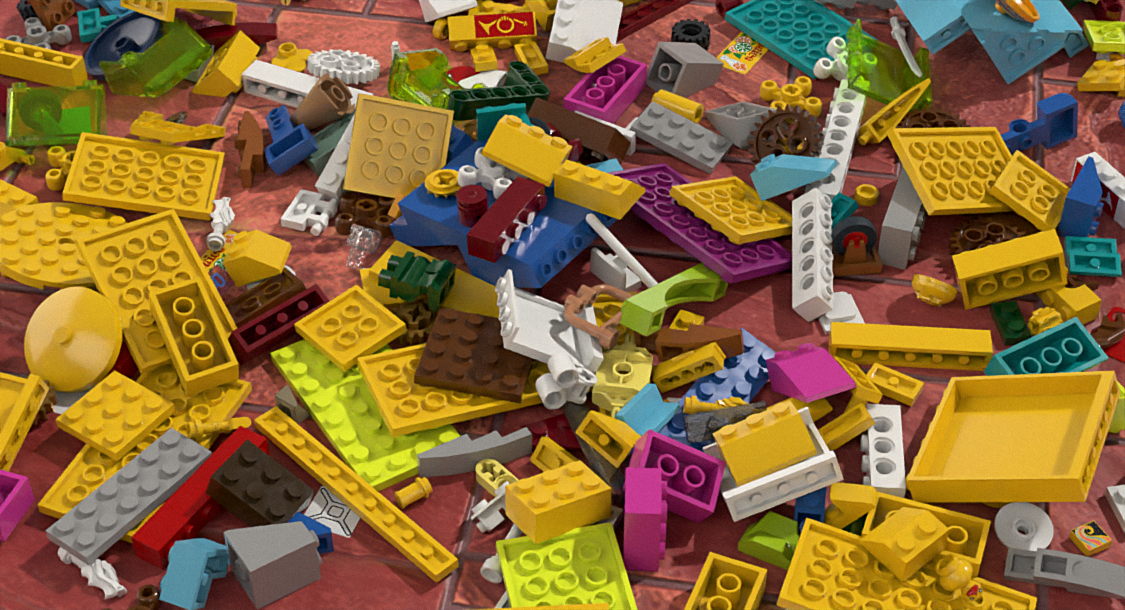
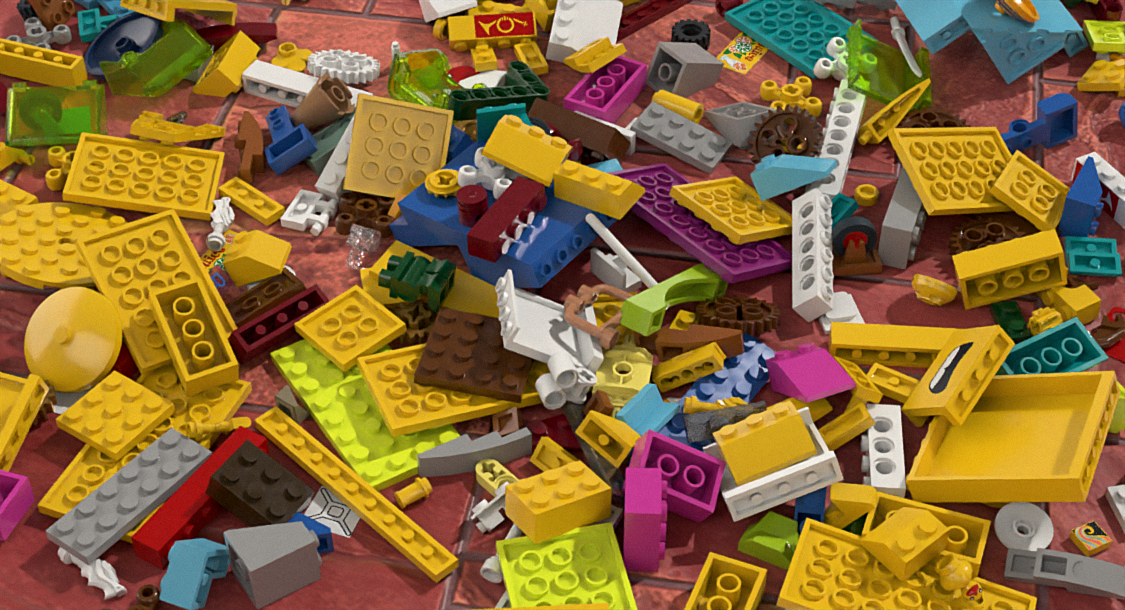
none -> yellow plate [218,177,285,226]
none -> dark orange plate [492,407,523,437]
none -> dark orange plate [583,390,614,417]
none -> reddish brown gear [696,295,781,336]
none -> yellow panel [901,325,1015,427]

